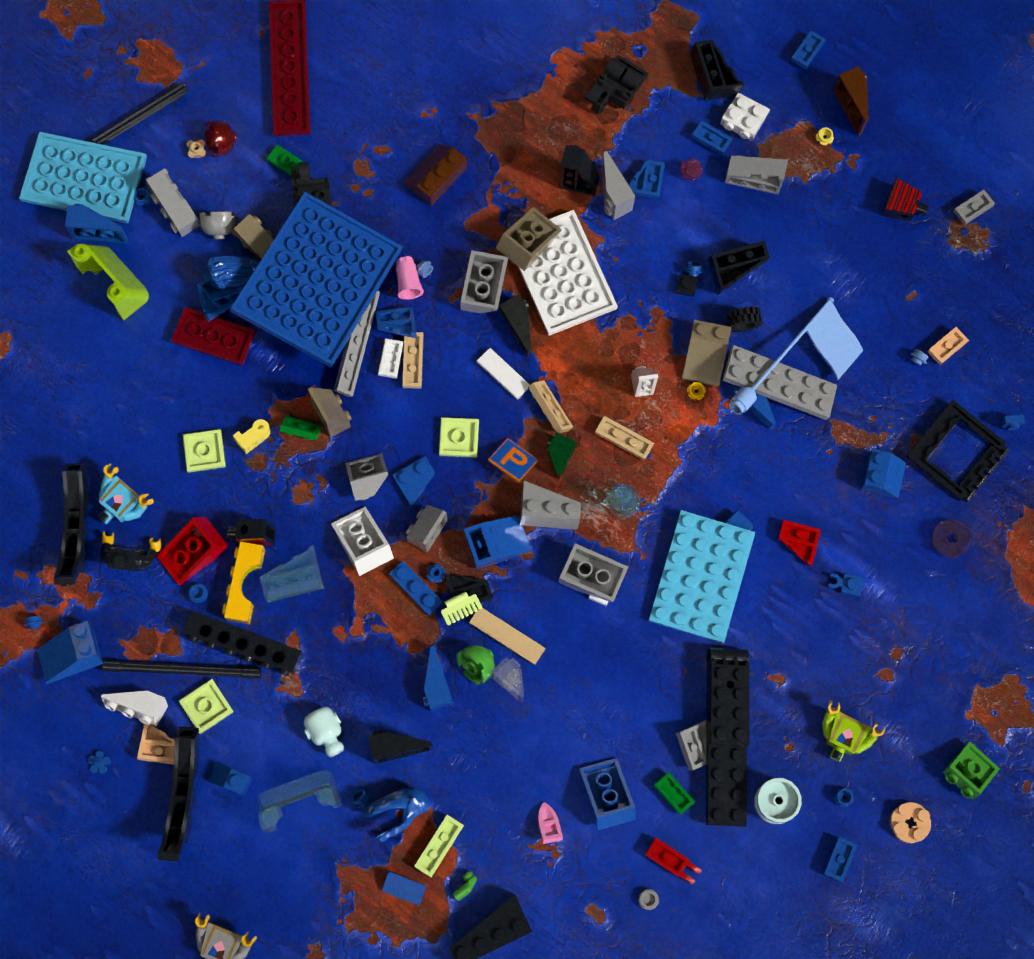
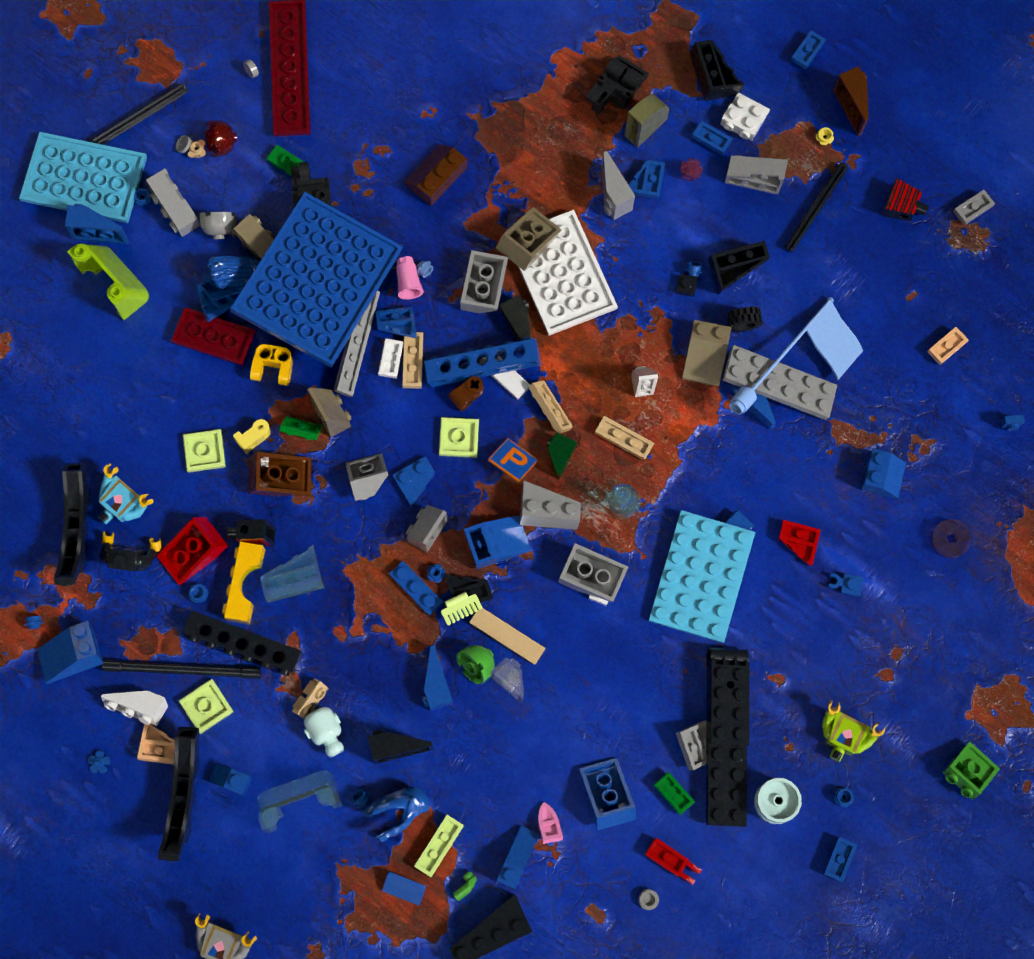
white slope [331,507,394,576] -> none
black wedge [559,145,600,196] -> none
yellow plate [687,382,706,400] -> none
light nougat plate [889,802,931,843] -> none
black hinge [906,400,1009,502] -> none
medium blue plate [911,349,928,366] -> none
none -> light grey piece [176,135,191,153]
none -> light grey tile [243,59,259,79]
none -> reddish brown slope [248,452,312,496]
none -> yellow piece [250,344,293,386]
none -> tan hinge [292,678,328,719]
none -> blue brick [424,337,542,387]
none -> reddish brown piece [448,376,484,411]
none -> blue slope [496,826,539,890]
none -> olive brick [624,94,669,148]
none -> black axle [784,162,848,253]

